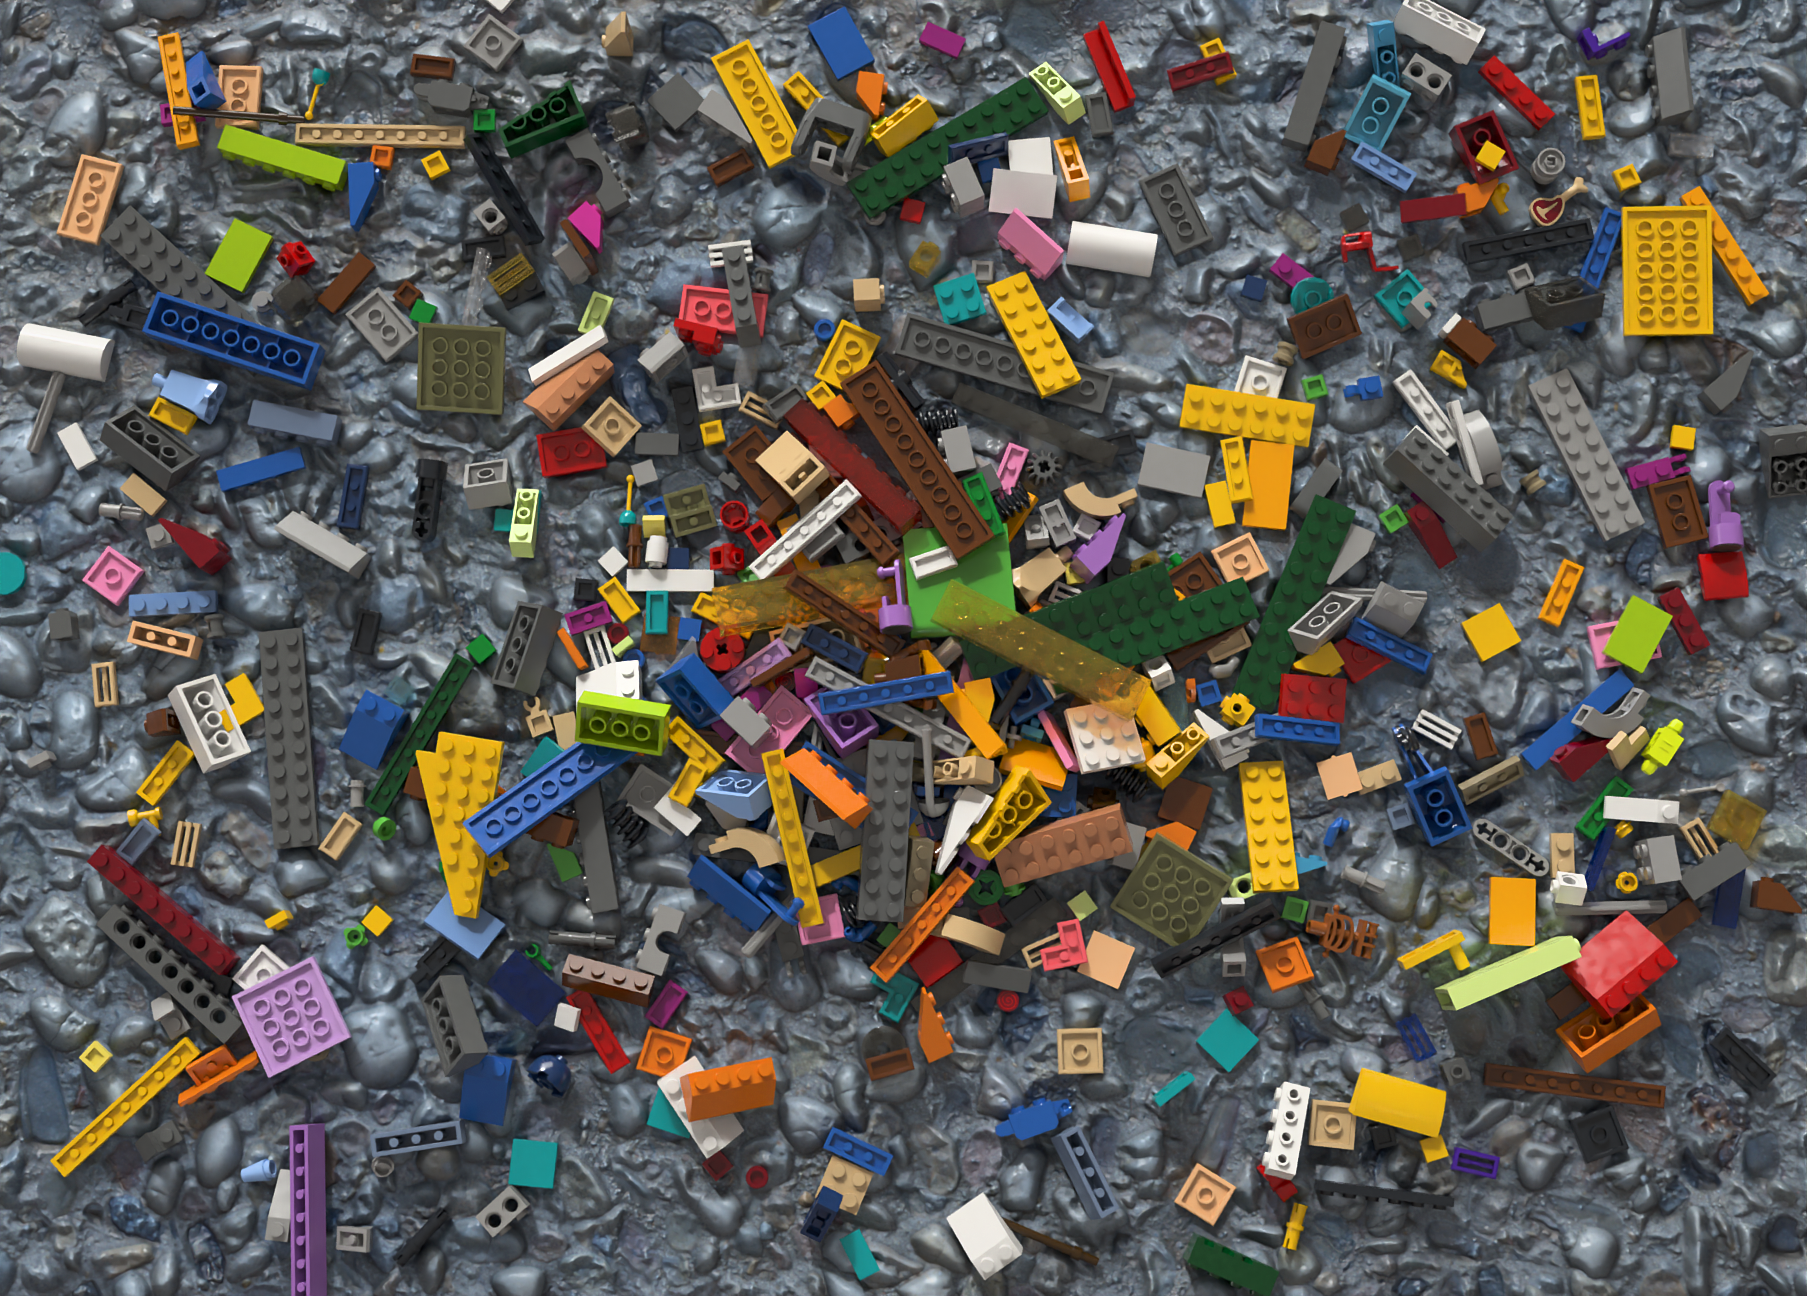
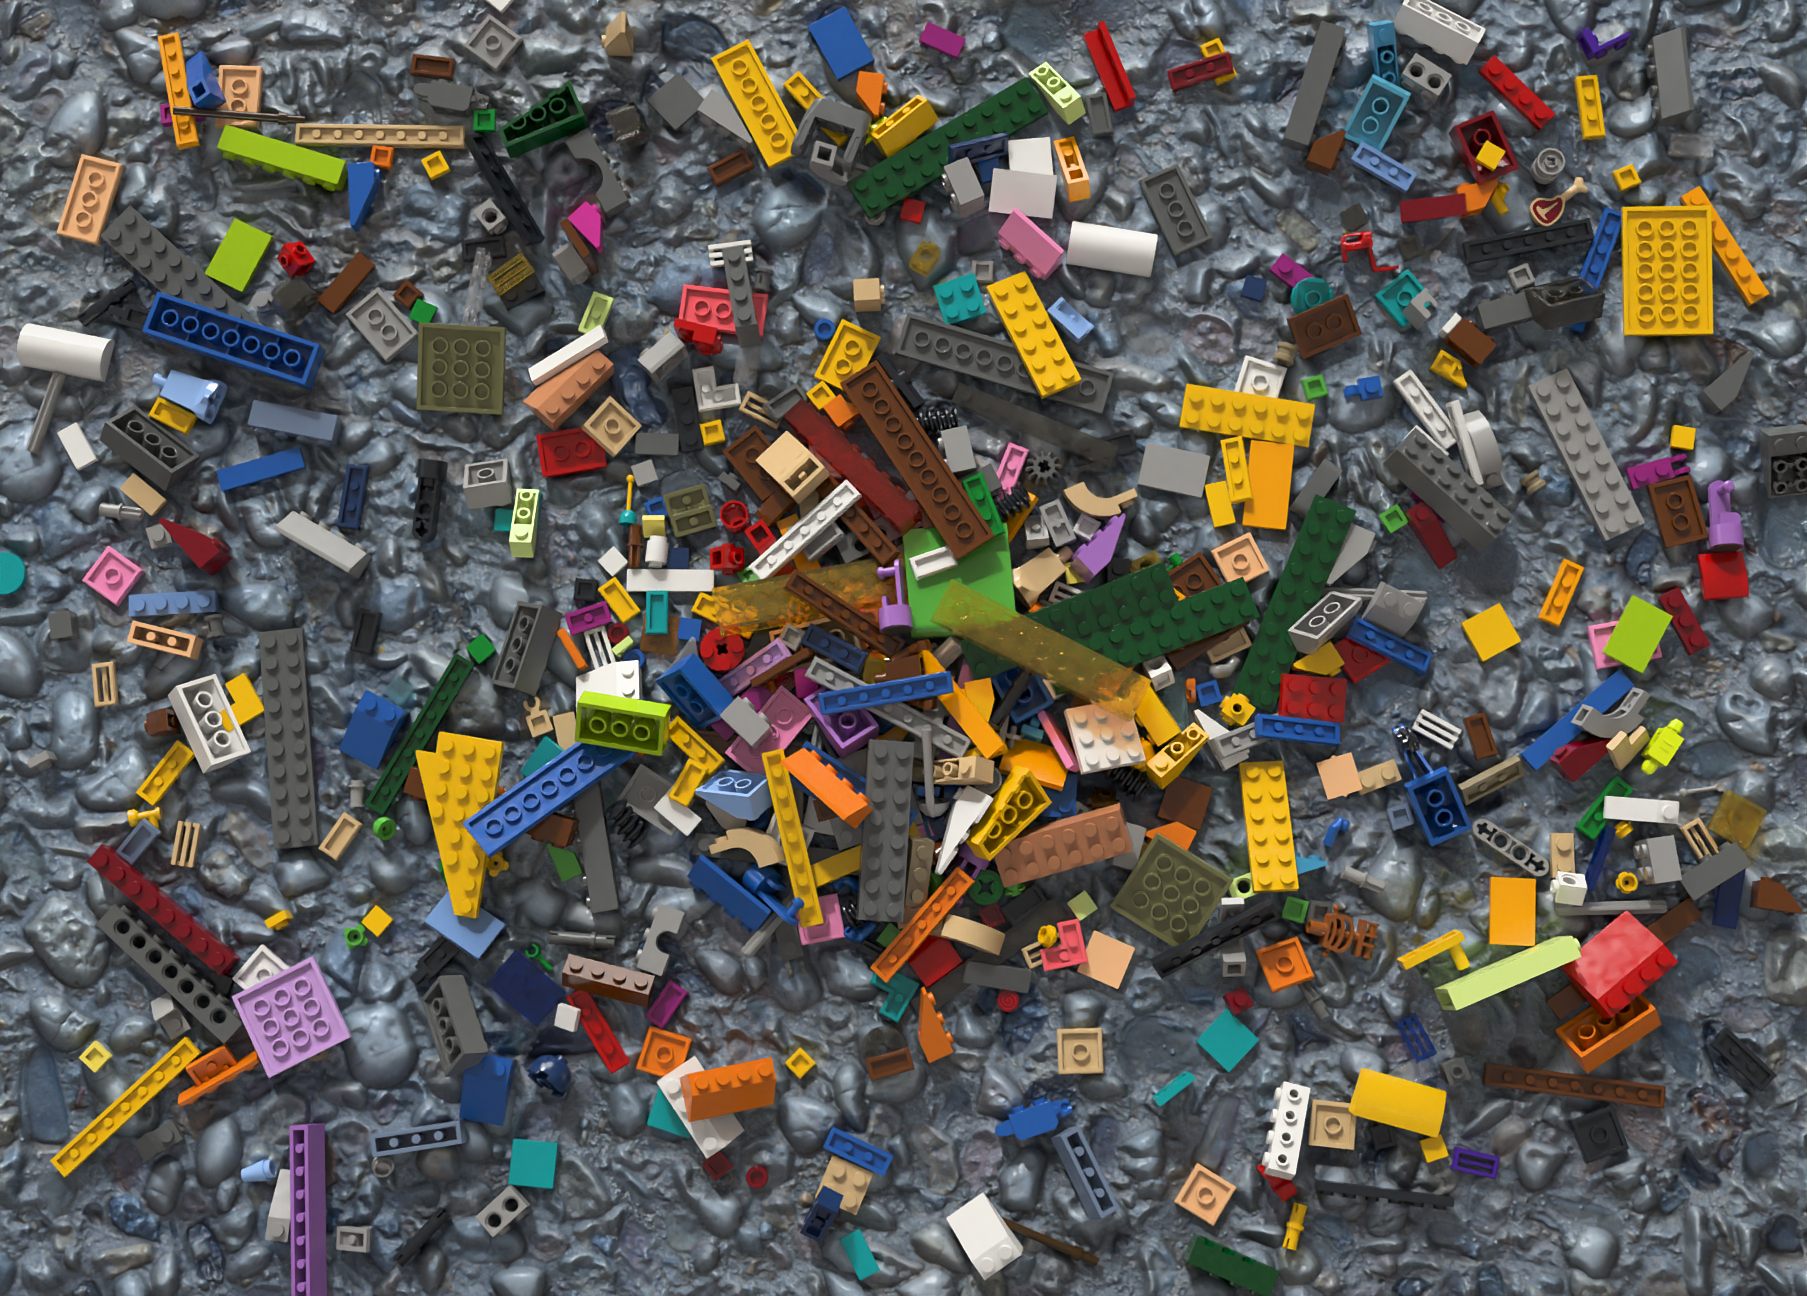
hinge [305,68,331,120] -> none
none -> yellow tile [785,1047,816,1079]
none -> yellow plate [1038,925,1058,948]

